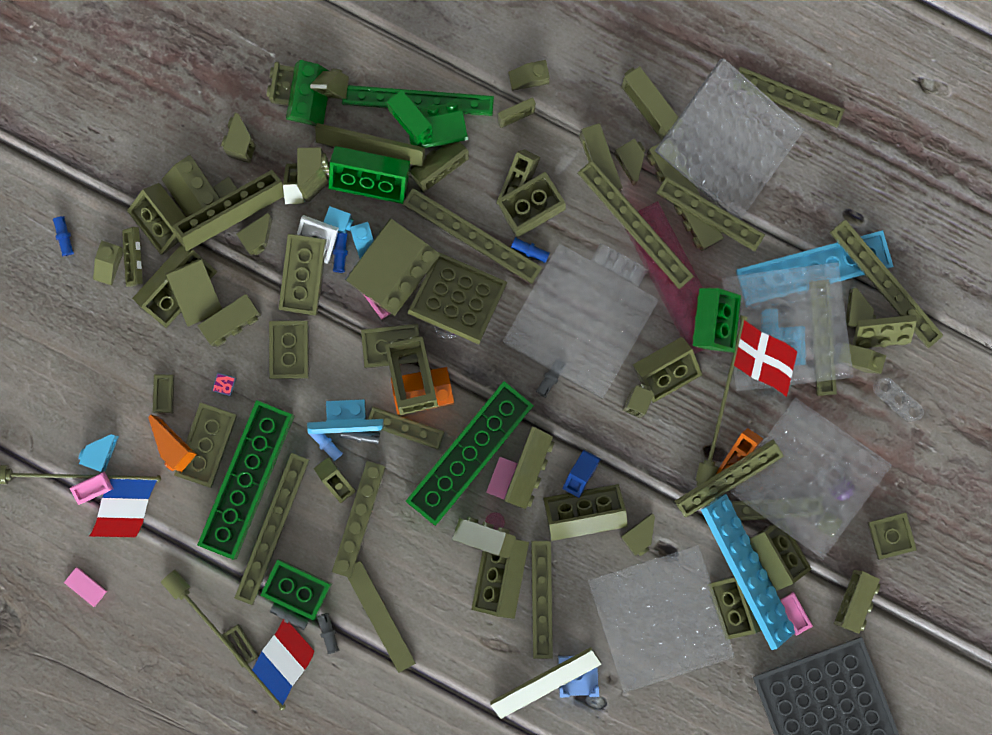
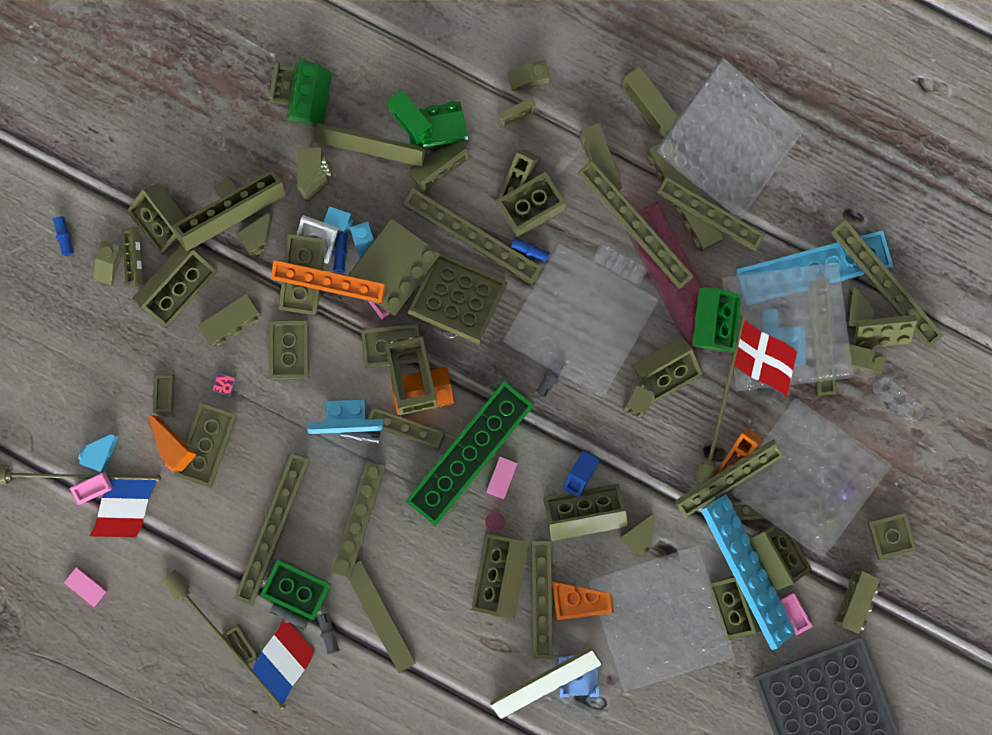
olive slope [162,155,220,217] -> none
olive tile [165,258,222,327] -> none
green brick [197,400,295,560] -> none
olive slope [222,113,256,163] -> none
olive slope [283,163,305,205] -> none
light blue pin [308,433,343,462] -> none
olive slope [310,69,349,99] -> none
olive slope [313,457,356,503] -> none
green brick [329,146,410,204] -> none
green tile [342,85,494,116] -> none
brick [452,517,516,559] -> none
olive slope [504,426,555,509] -> none
olive slope [614,139,645,186] -> none
olive tile [732,66,845,128] -> none
none -> orange plate [270,260,386,303]
none -> orange wing [552,581,615,620]

